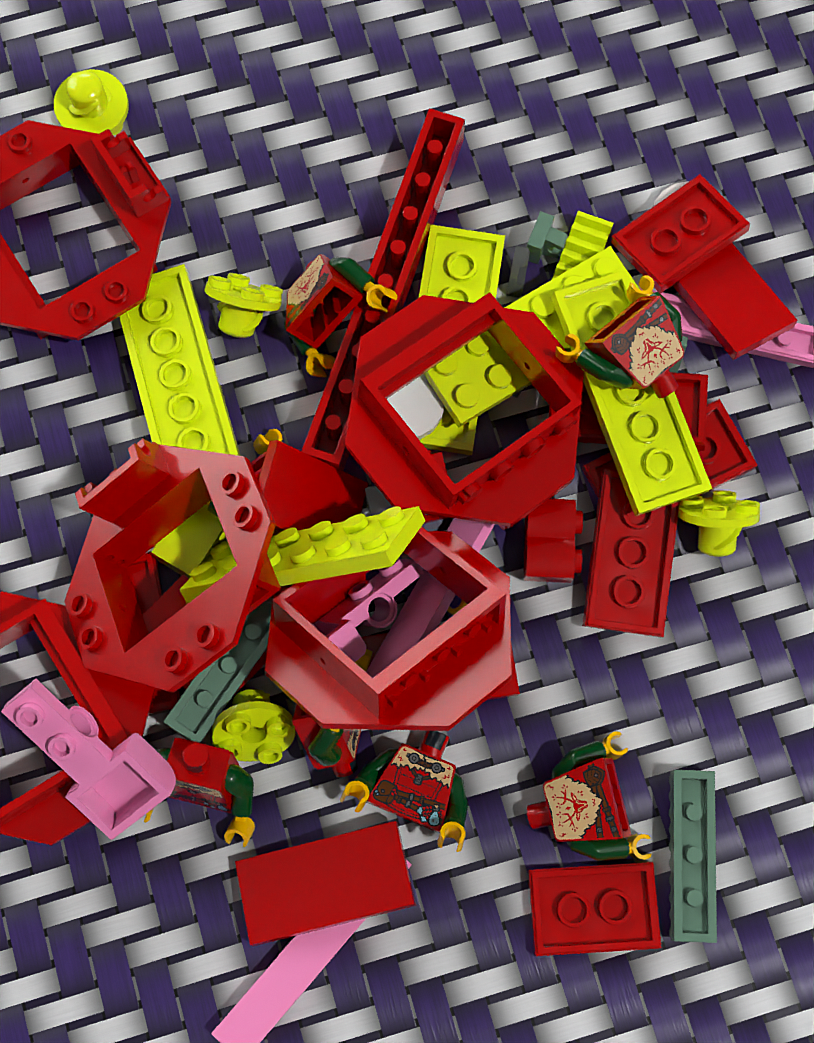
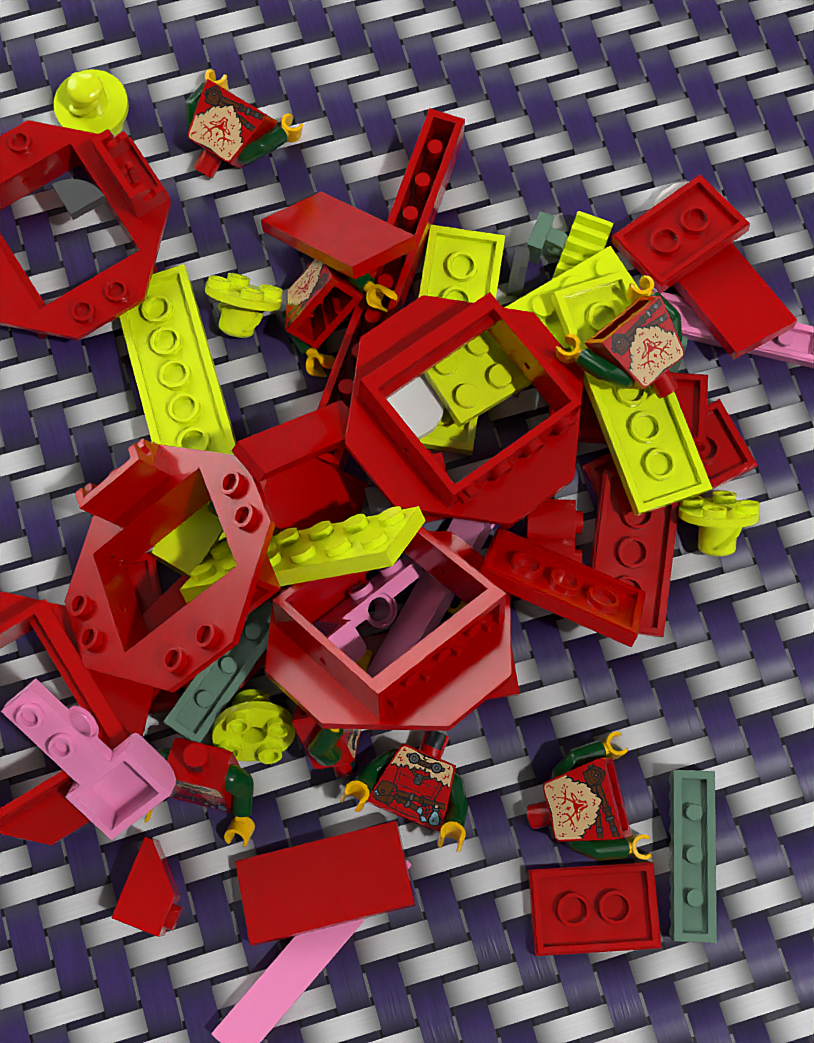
none -> dark grey tile [51,179,107,220]
none -> red slope [111,837,183,937]
none -> torso [186,69,303,179]
none -> red tile [231,400,350,483]
none -> red tile [261,192,416,280]
none -> red tile [479,527,646,647]

